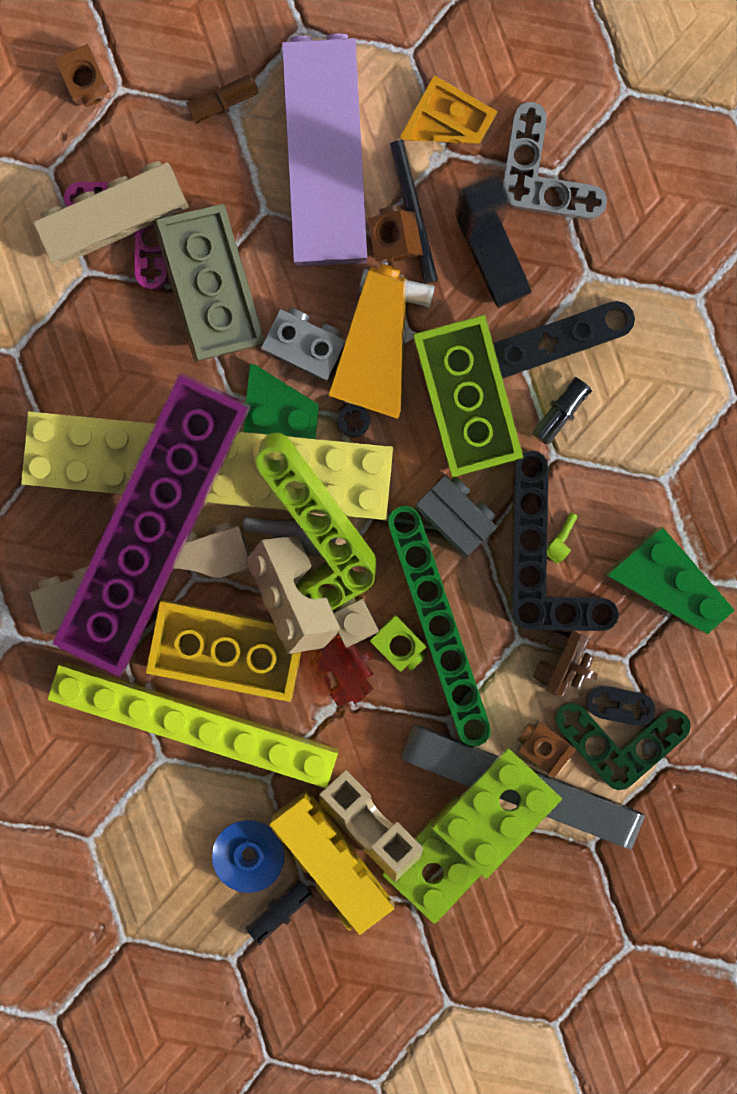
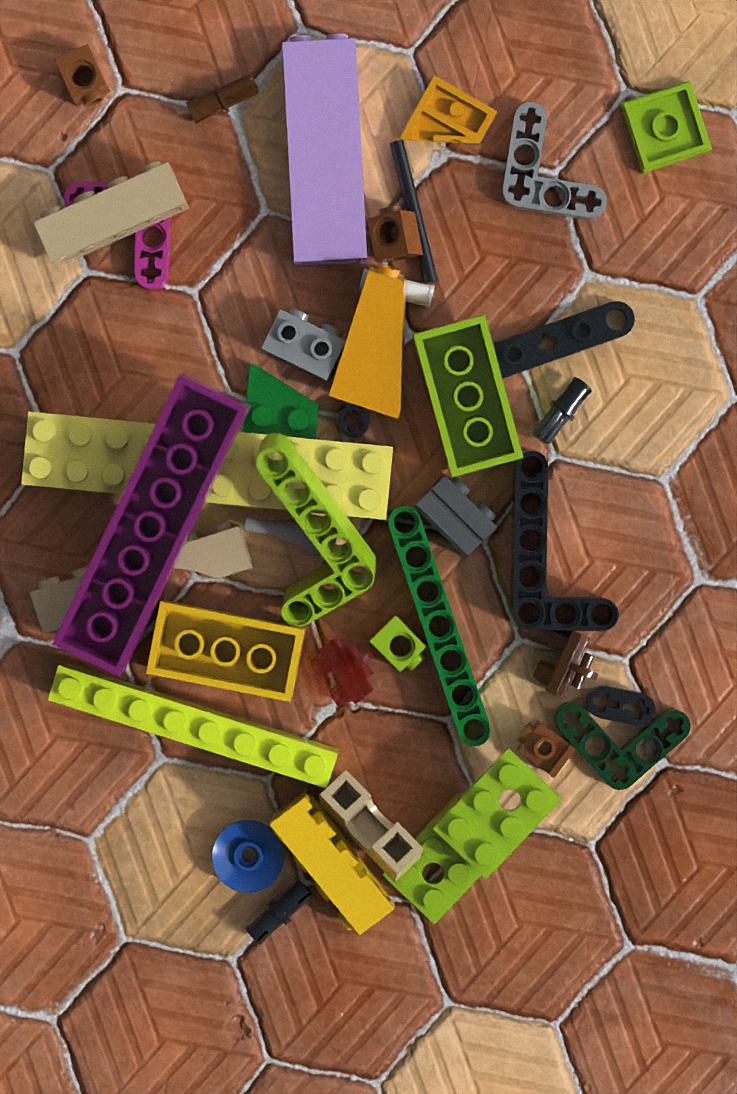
olive plate [153,204,265,363] -> none
tan arch [246,535,341,654] -> none
tan brick [333,598,379,648] -> none
dark grey beam [400,724,646,849] -> none
black beam [455,172,531,308] -> none
lime hand [547,512,578,564] -> none
green wedge [603,527,735,634] -> none
none -> lime tile [620,81,712,174]

